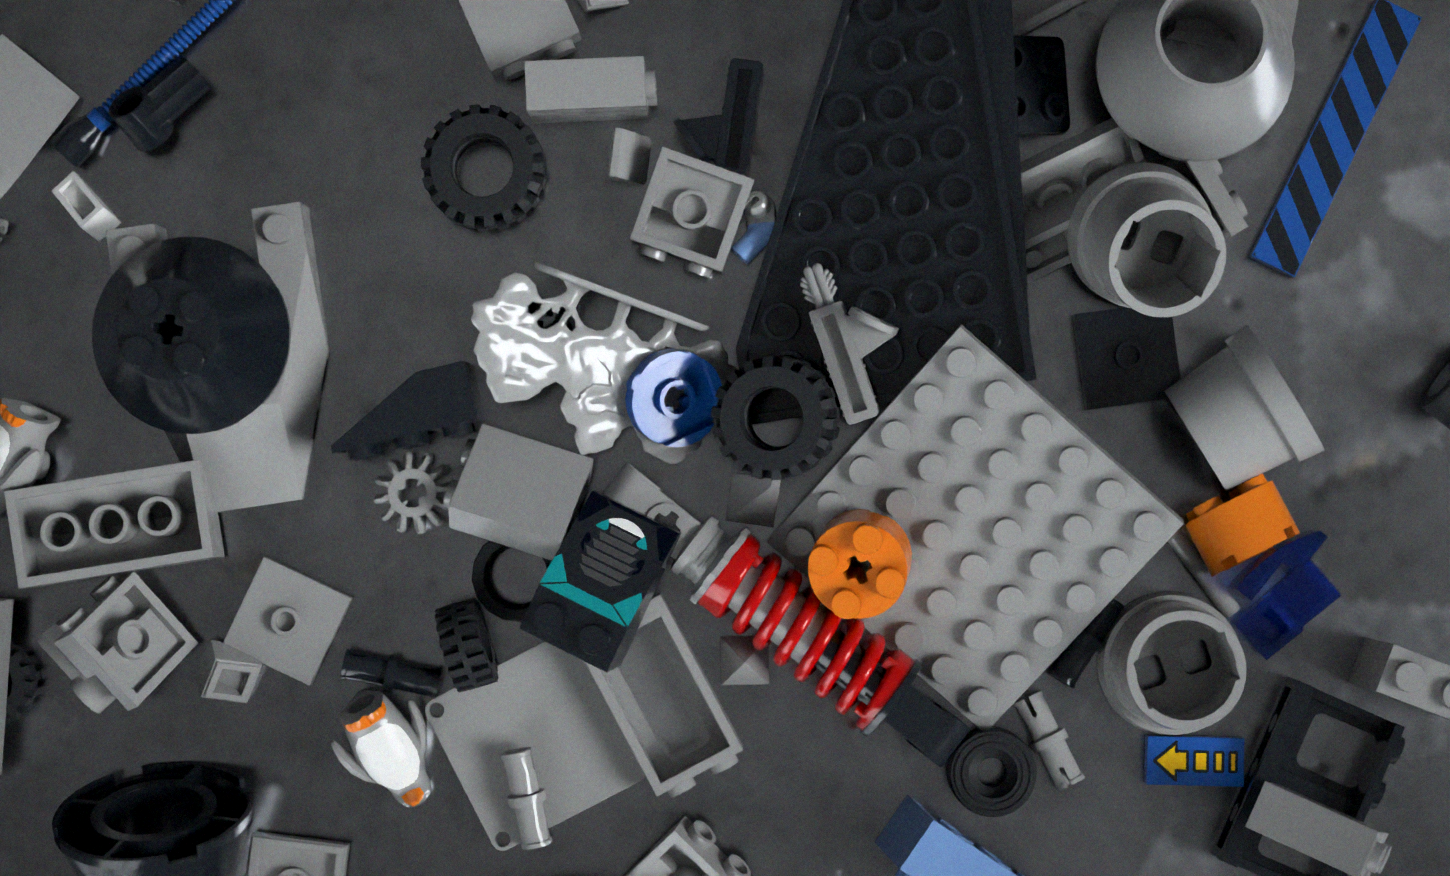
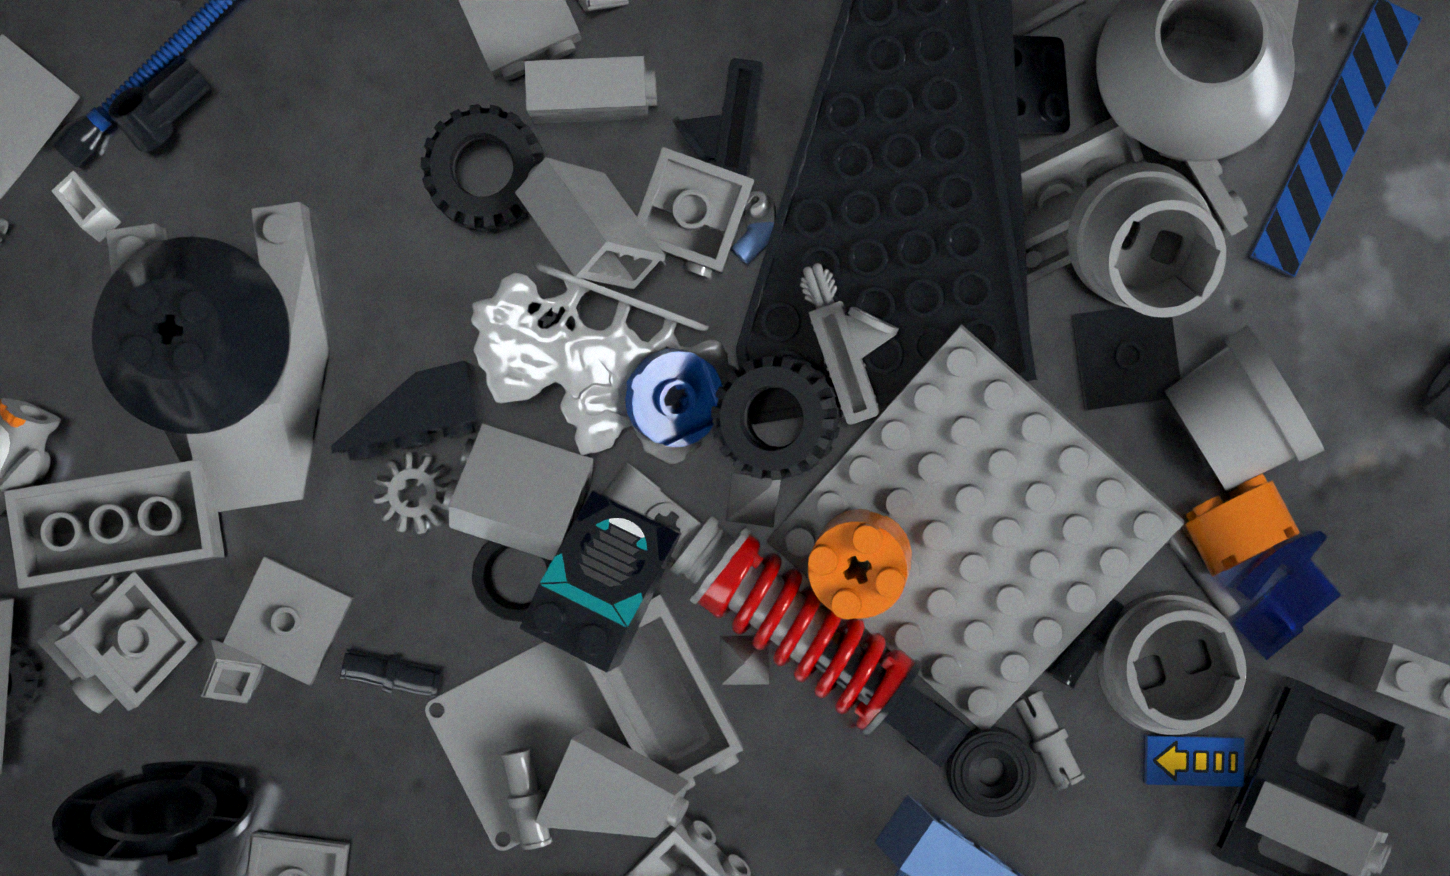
animal [331,690,431,807] -> none
black tyre [435,598,498,693] -> none
light grey slope [607,128,651,185] -> none
none -> light grey brick [515,157,665,289]
none -> light grey slope [535,726,690,838]

